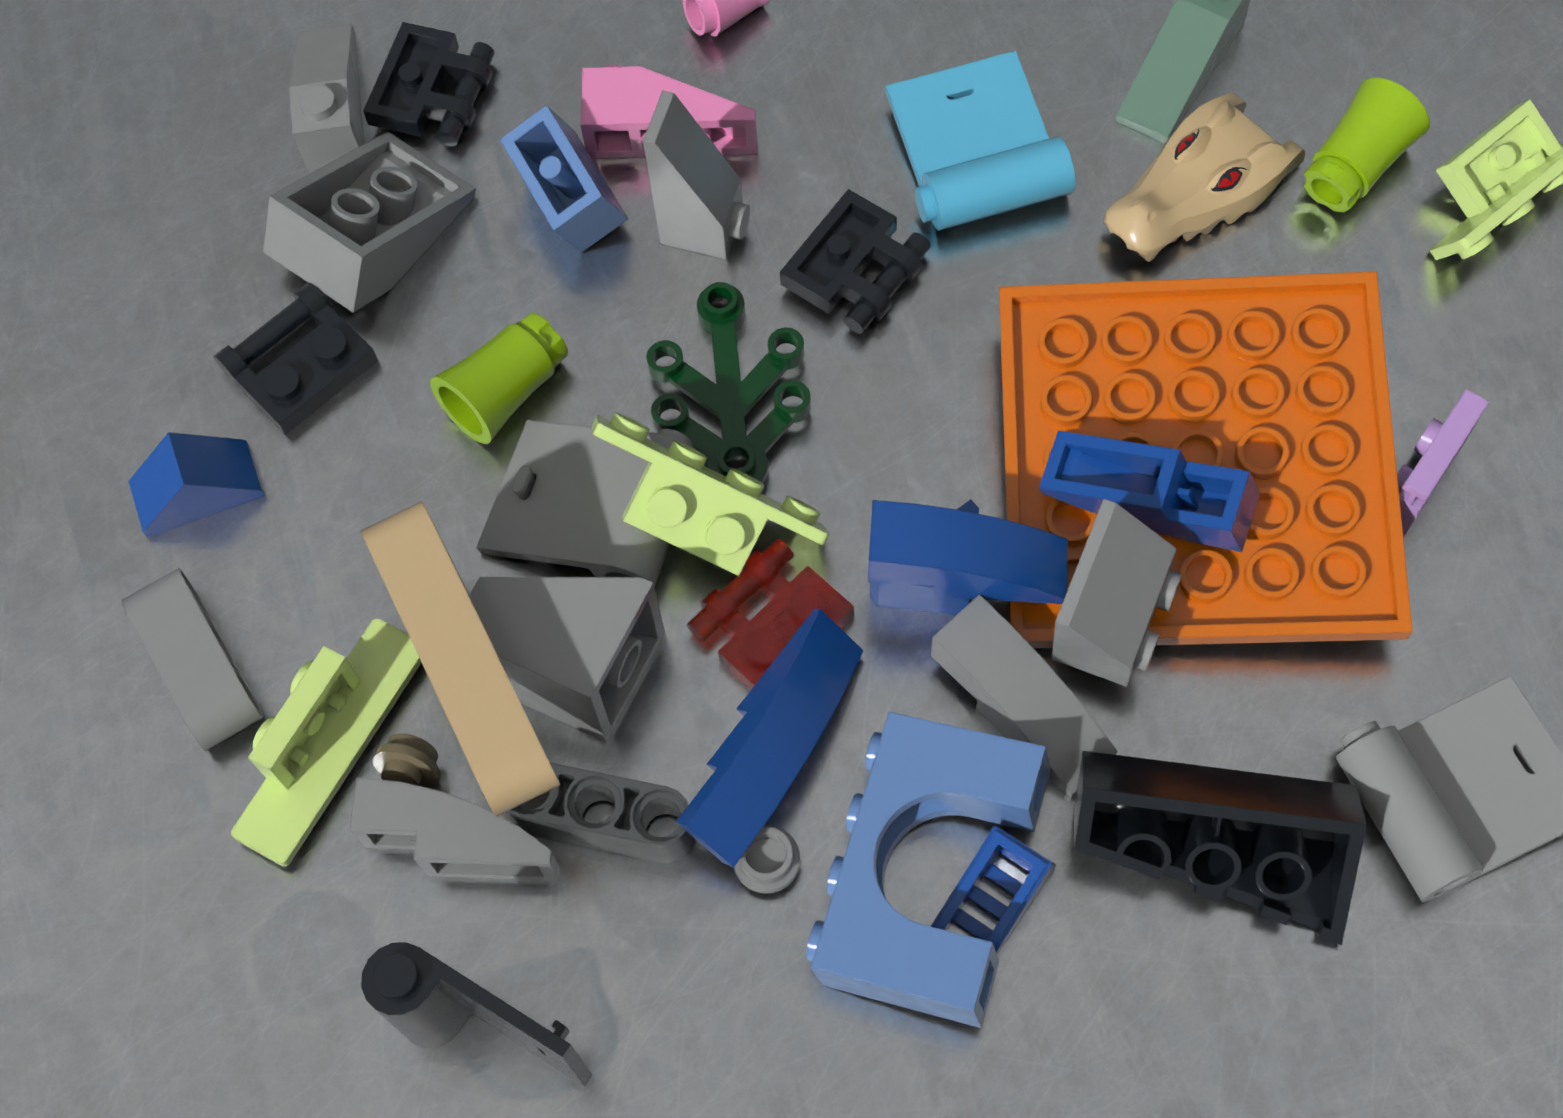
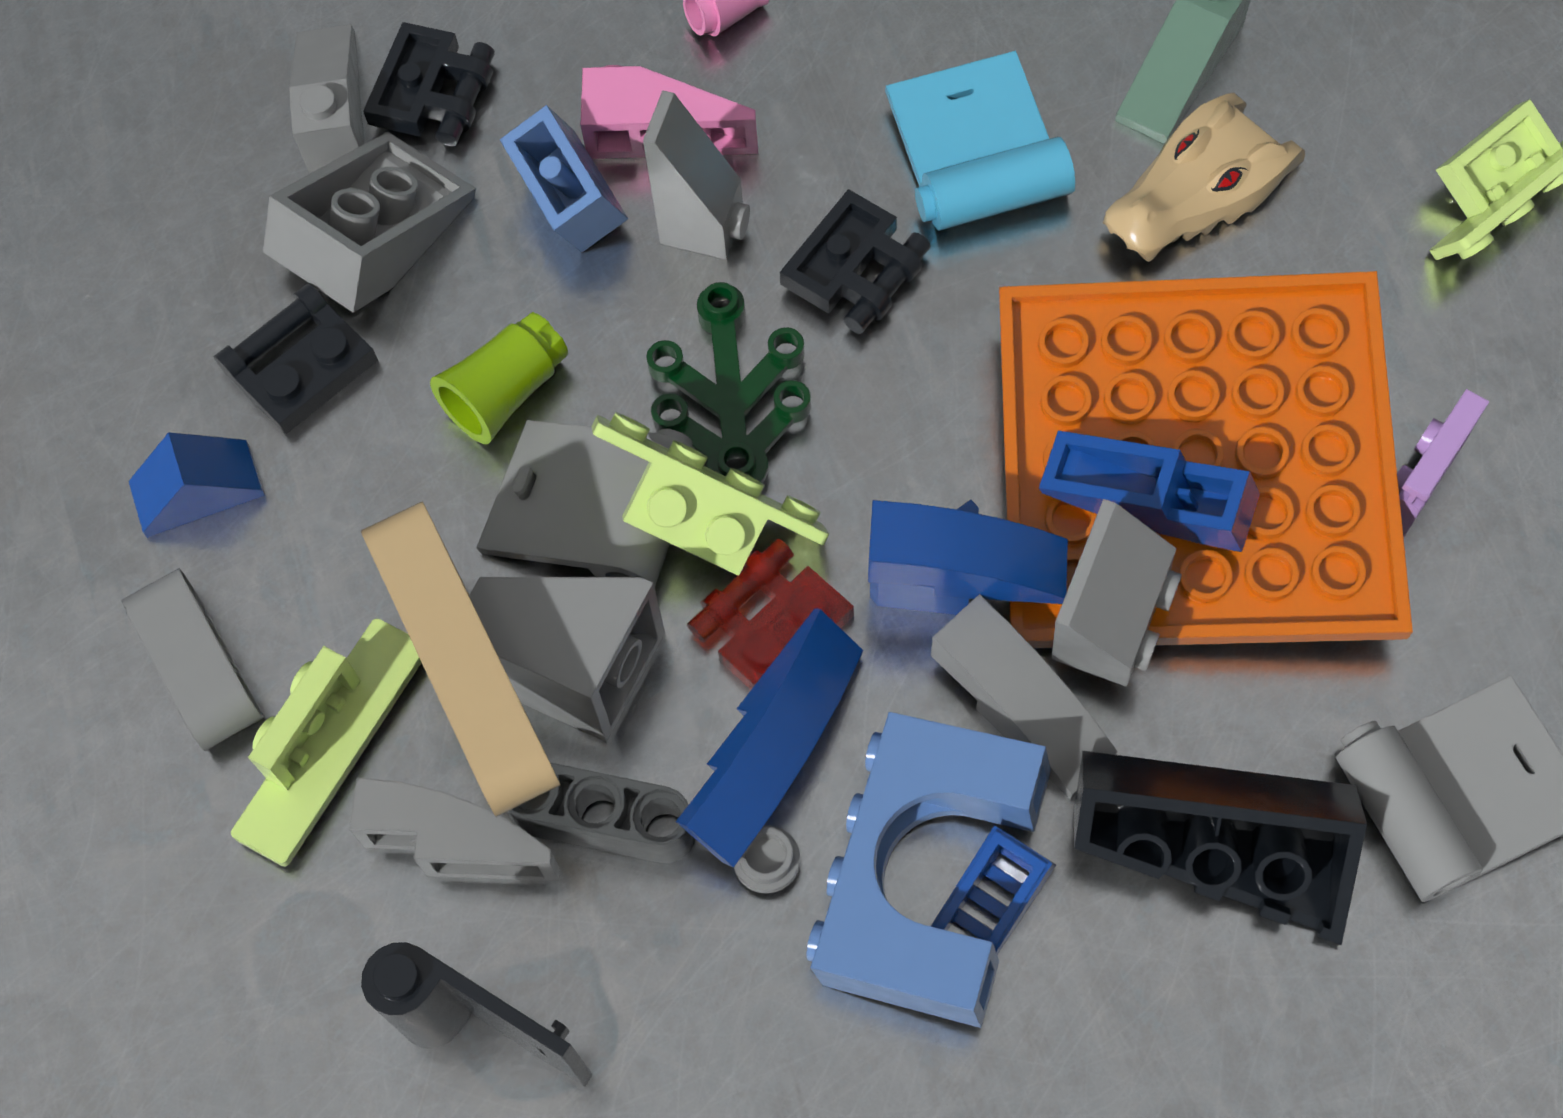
dark tan plate [373,733,439,788] -> none
lime plant [1303,77,1430,212] -> none

